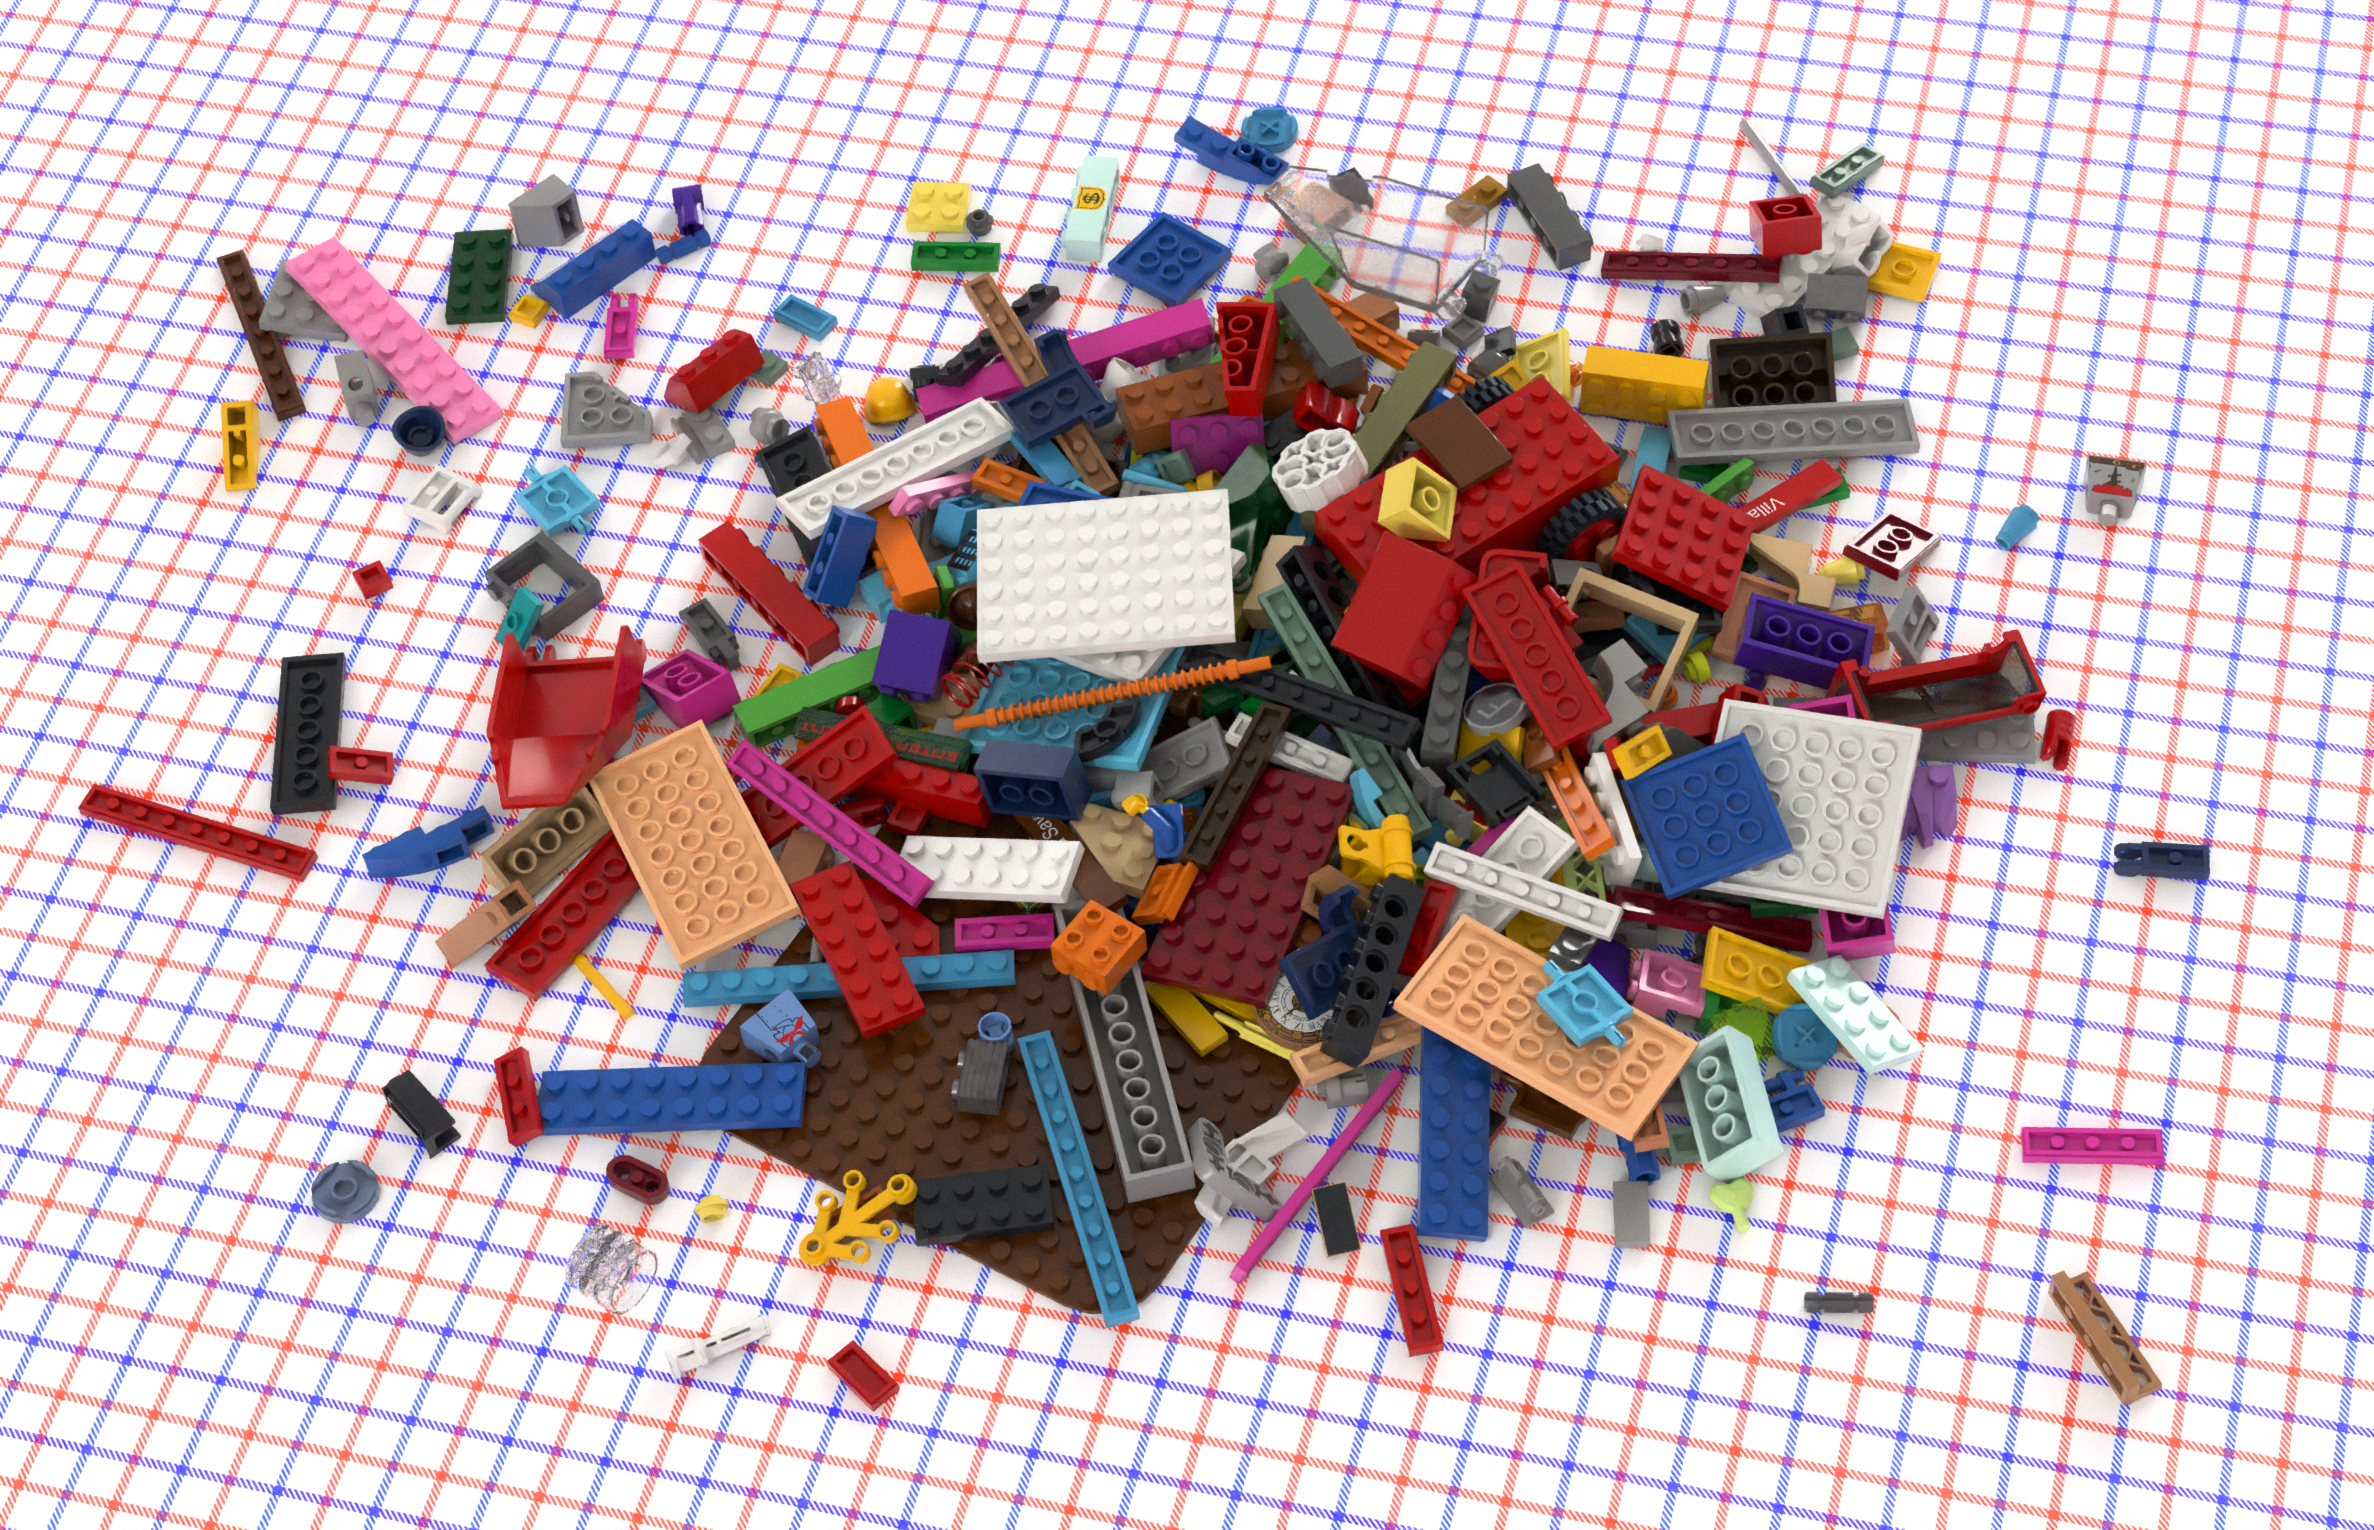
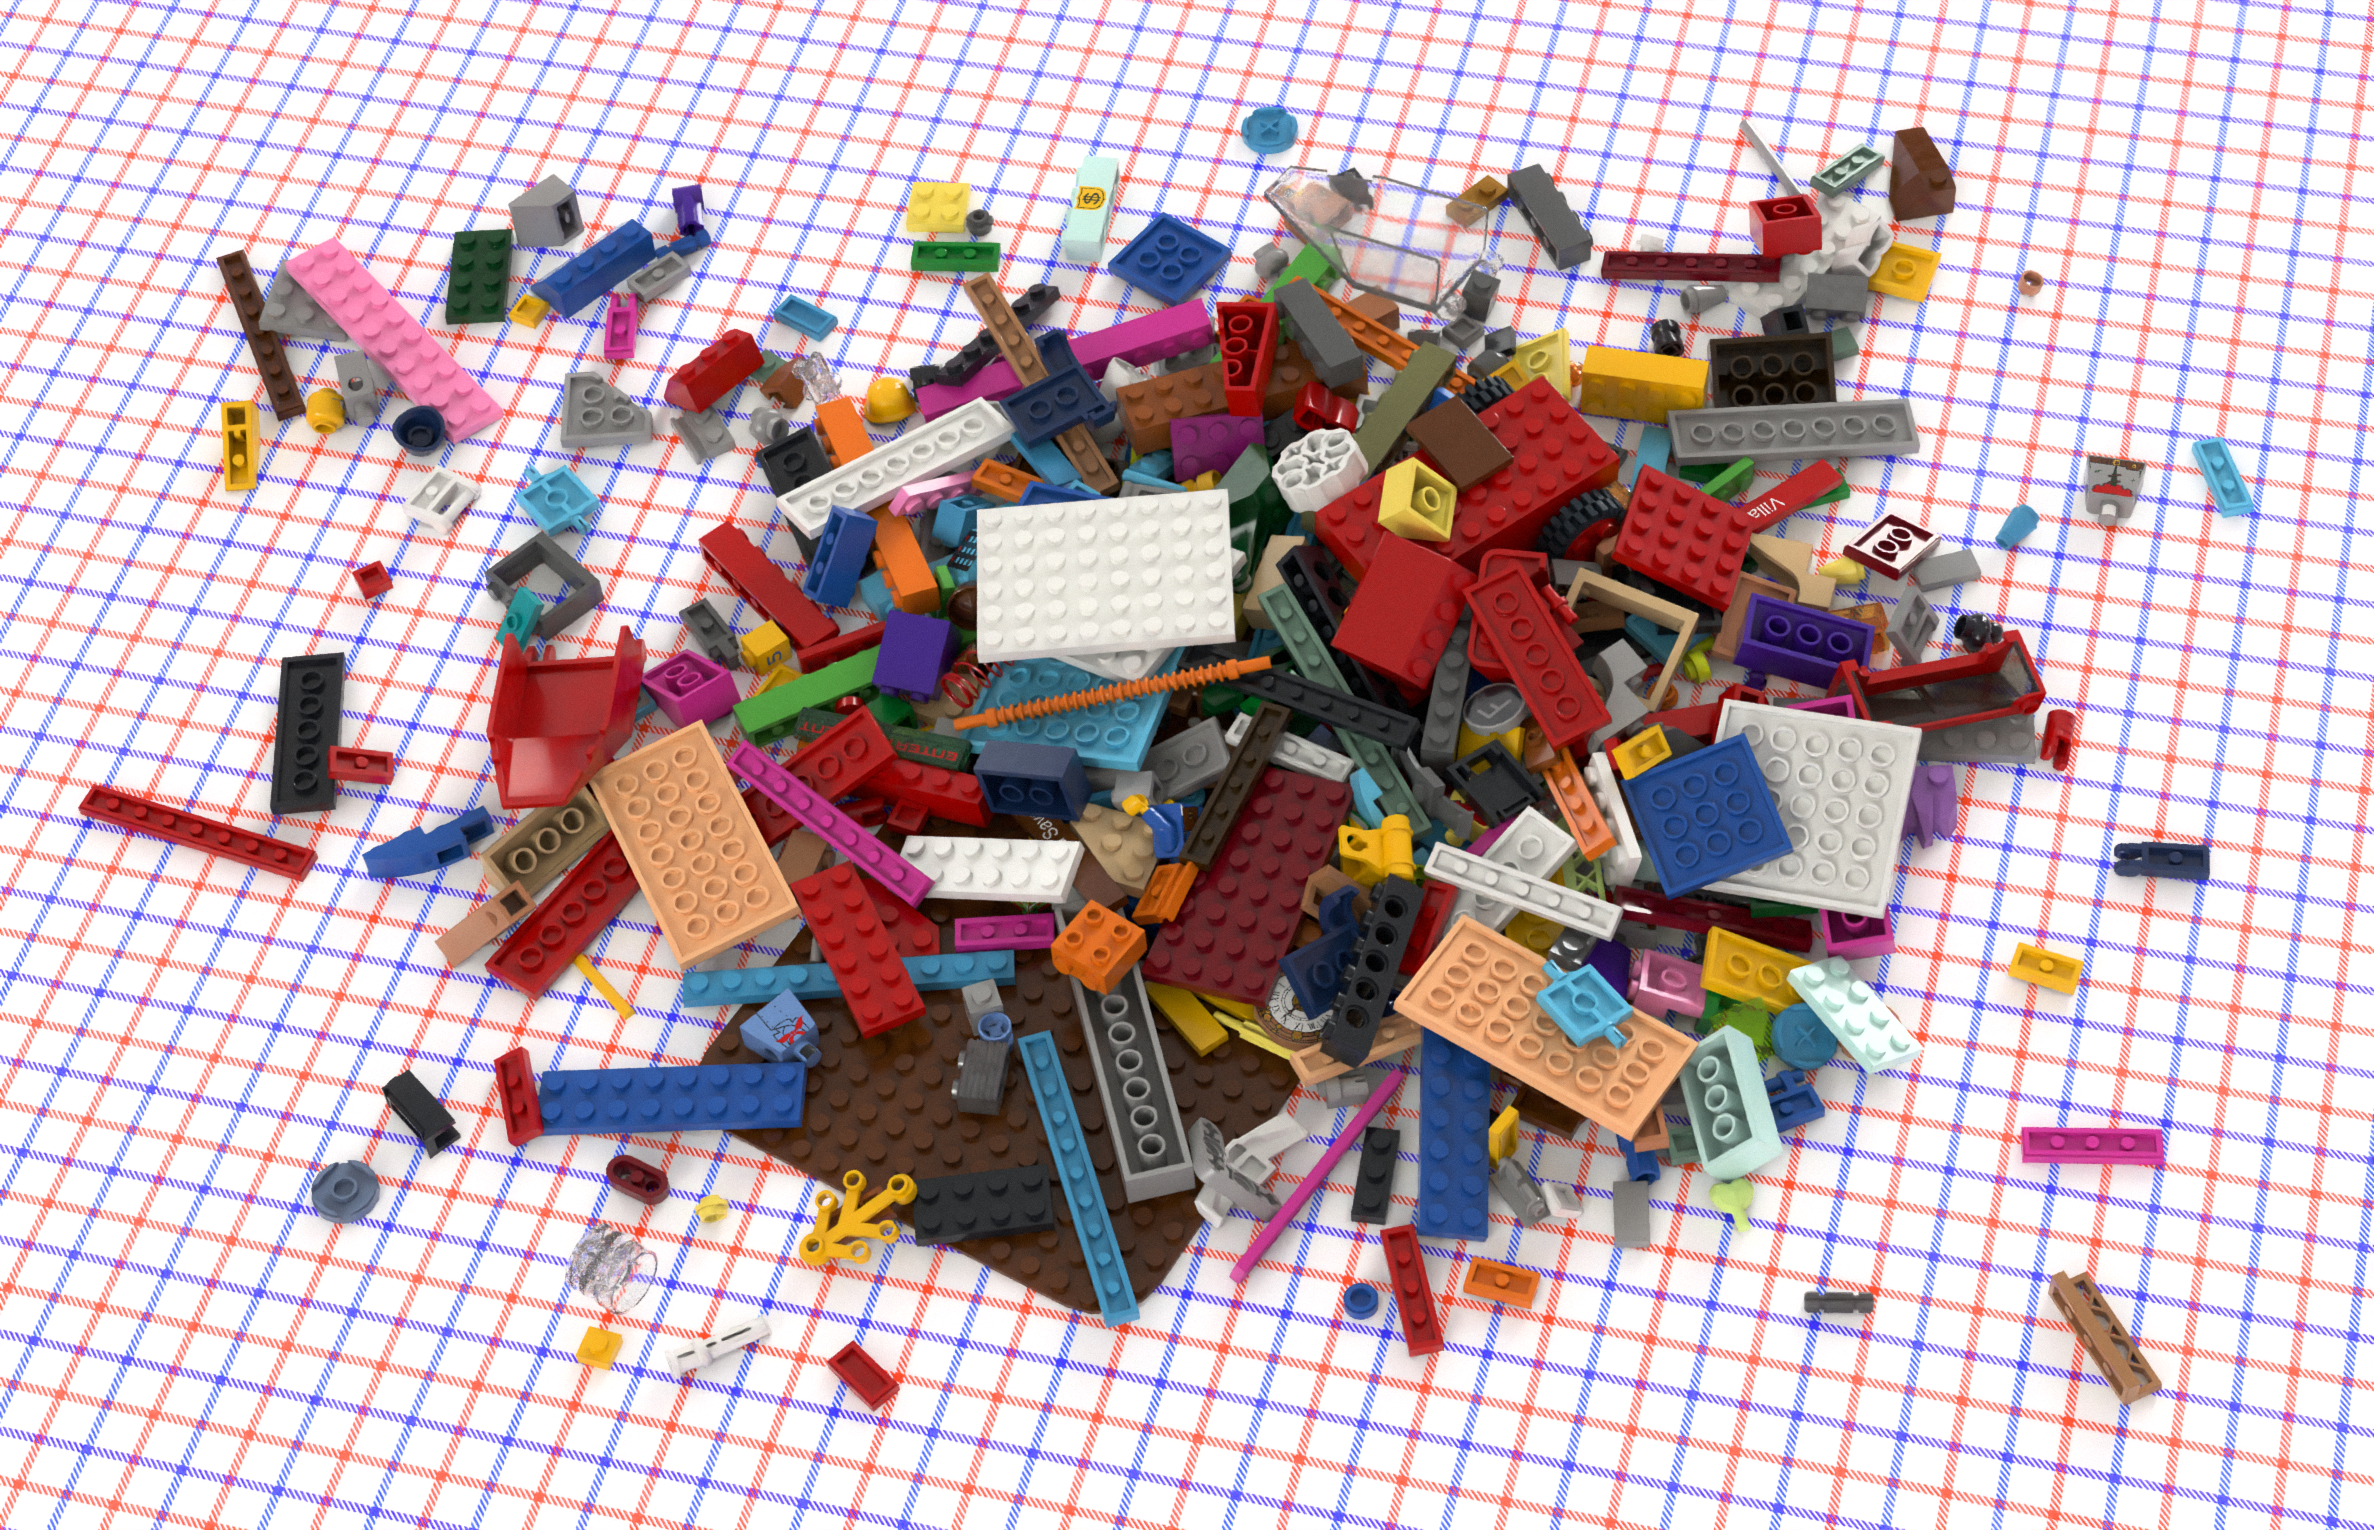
white plate [653,433,692,469] -> none
black tile [1074,700,1142,763] -> none
sand green tile [1155,448,1197,484] -> none
blue slope [1174,116,1290,186] -> none
black tile [1311,1181,1361,1258] -> none
dark orange tile [1360,383,1385,417] -> none
none -> yellow head [306,388,346,434]
none -> yellow plate [576,1326,624,1371]
none -> light grey plate [626,251,692,303]
none -> yellow brick [740,620,792,676]
none -> dark orange brick [759,356,810,409]
none -> red tile [796,621,886,674]
none -> light grey brick [961,978,1004,1036]
none -> blue tile [1343,1283,1379,1320]
none -> black plate [1351,1126,1400,1225]
none -> orange plate [1463,1256,1541,1310]
none -> yellow tile [1489,1105,1519,1171]
none -> white tile [1538,1181,1583,1219]
none -> reddish brown wedge [1888,127,1956,222]
none -> light grey tile [1911,548,1982,592]
none -> black animal [1953,613,2004,652]
none -> yellow plate [2008,942,2084,995]
none -> nougat hinge [2017,270,2044,297]
none -> medium azure tile [2191,437,2254,518]

